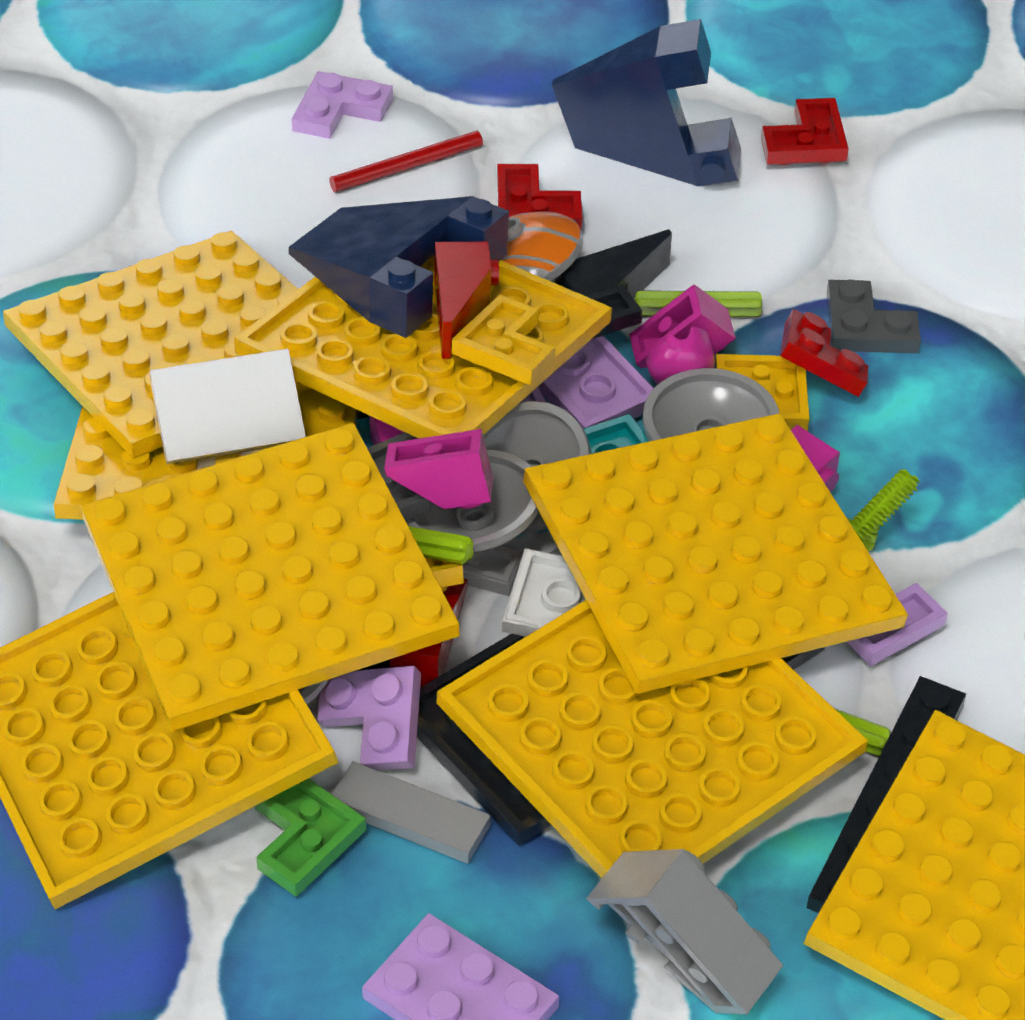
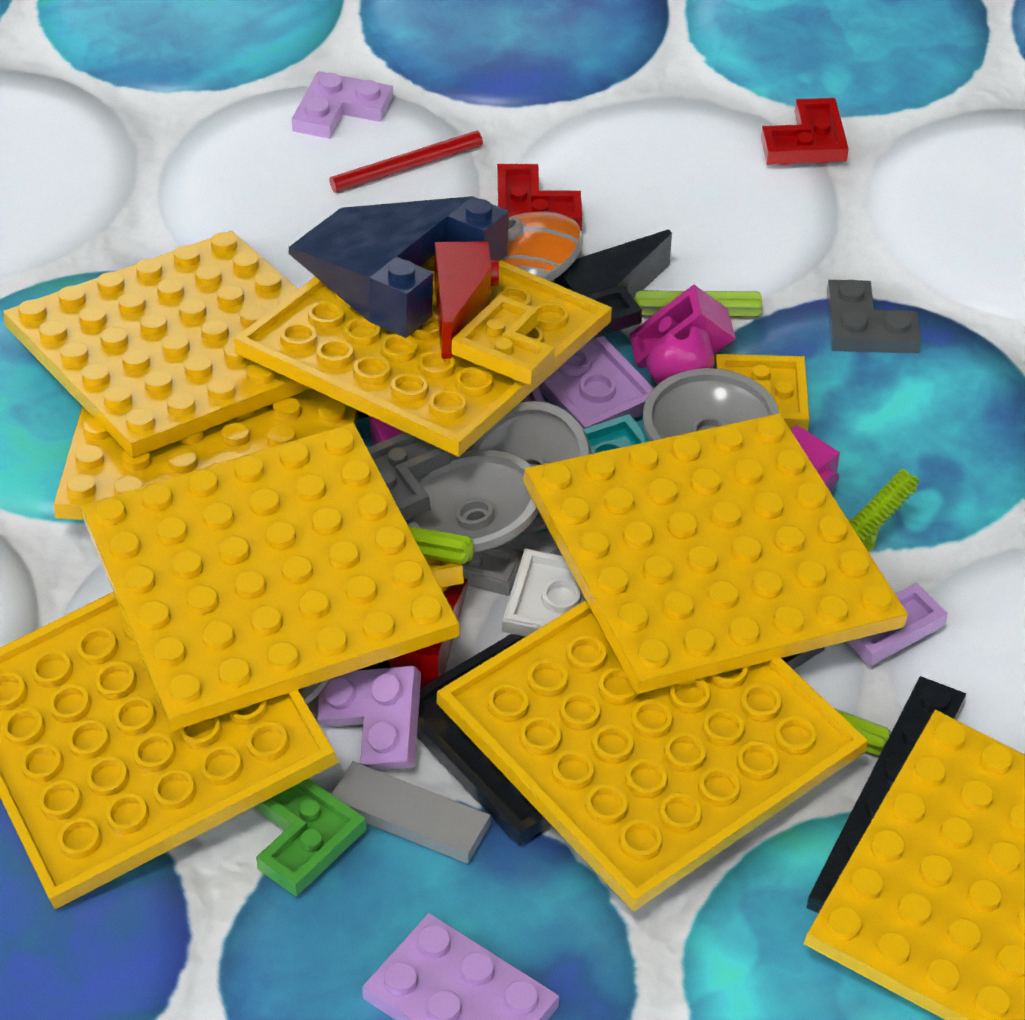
white tile [149,349,306,465] -> none
dark pink slope [384,429,493,509] -> none
dark blue wedge [552,19,741,186] -> none
light grey wedge [586,849,784,1015] -> none
red plate [780,309,868,397] -> none

